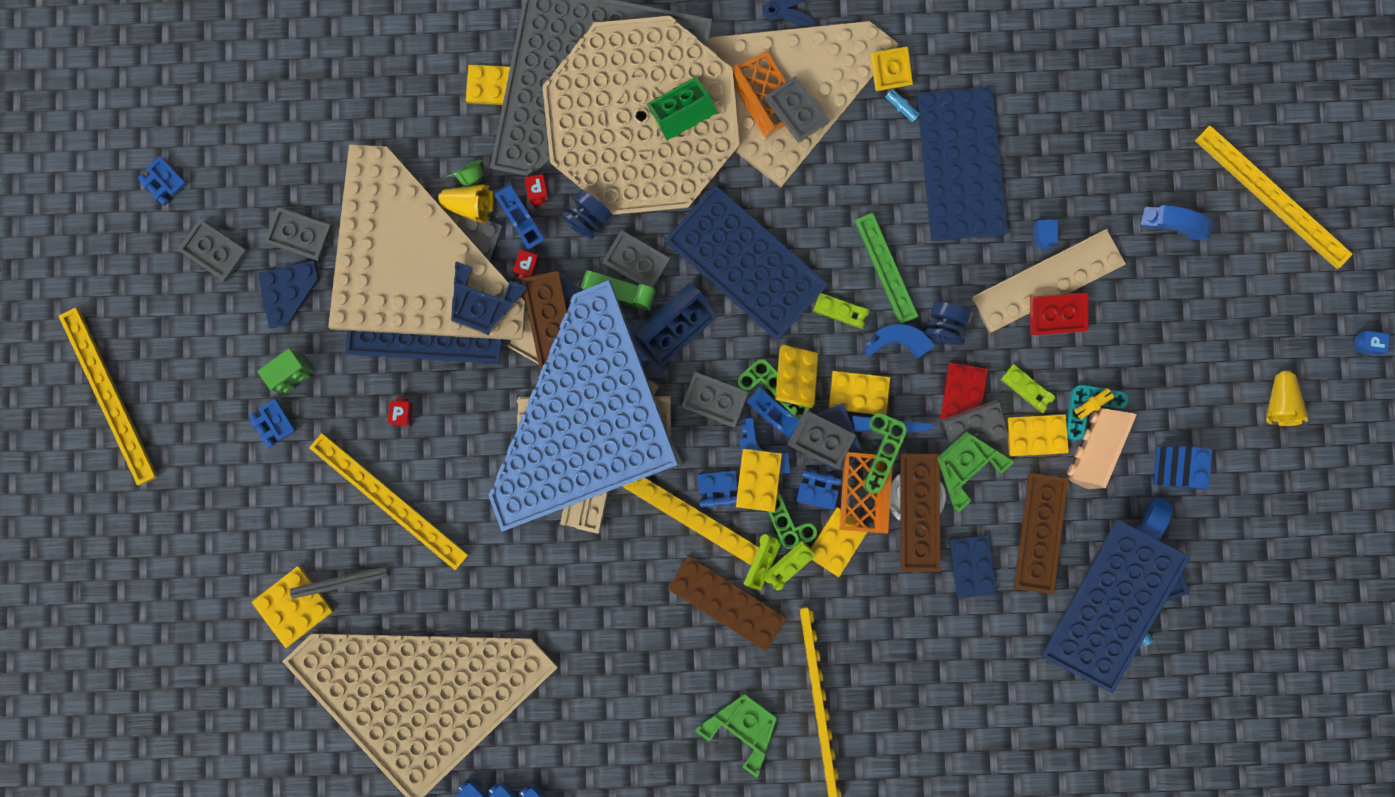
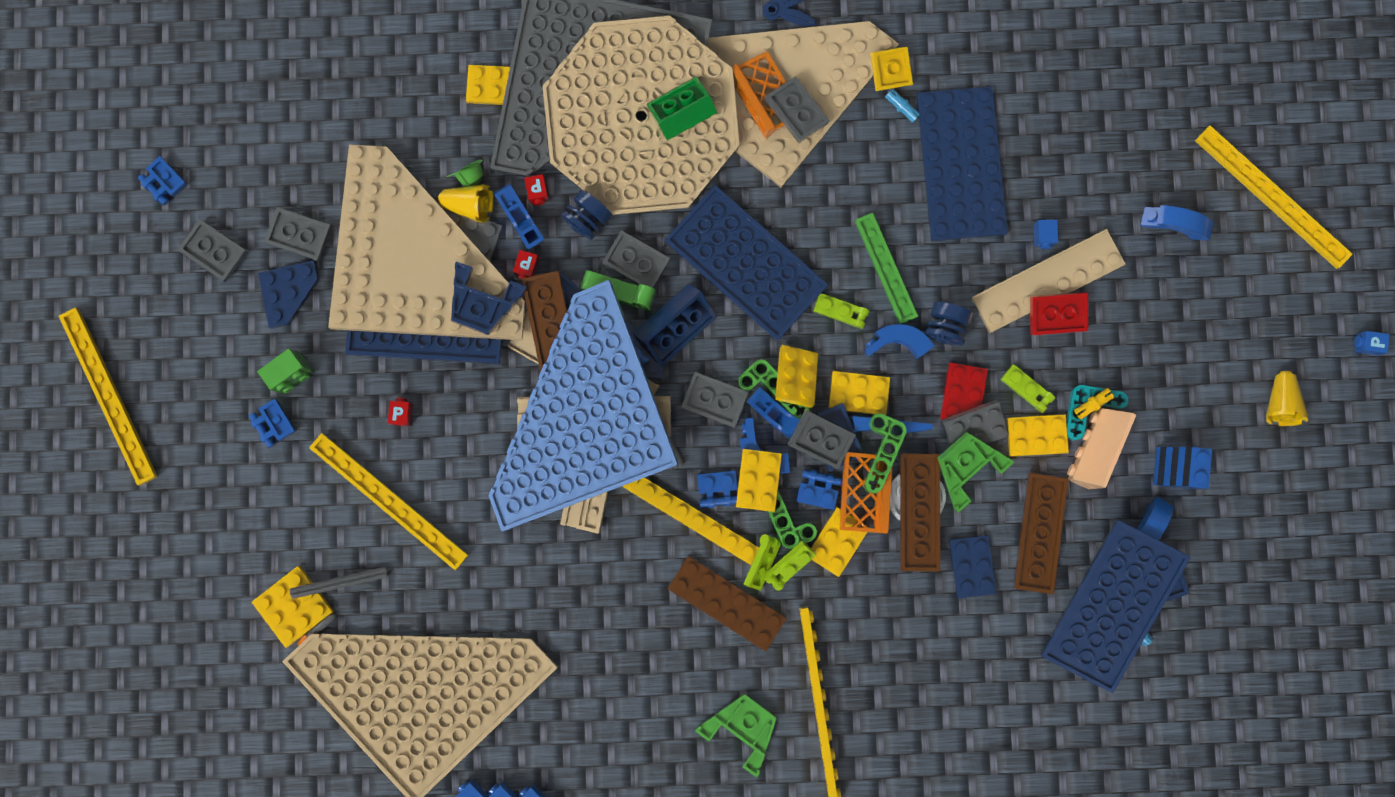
none -> dark grey piece [297,613,336,646]

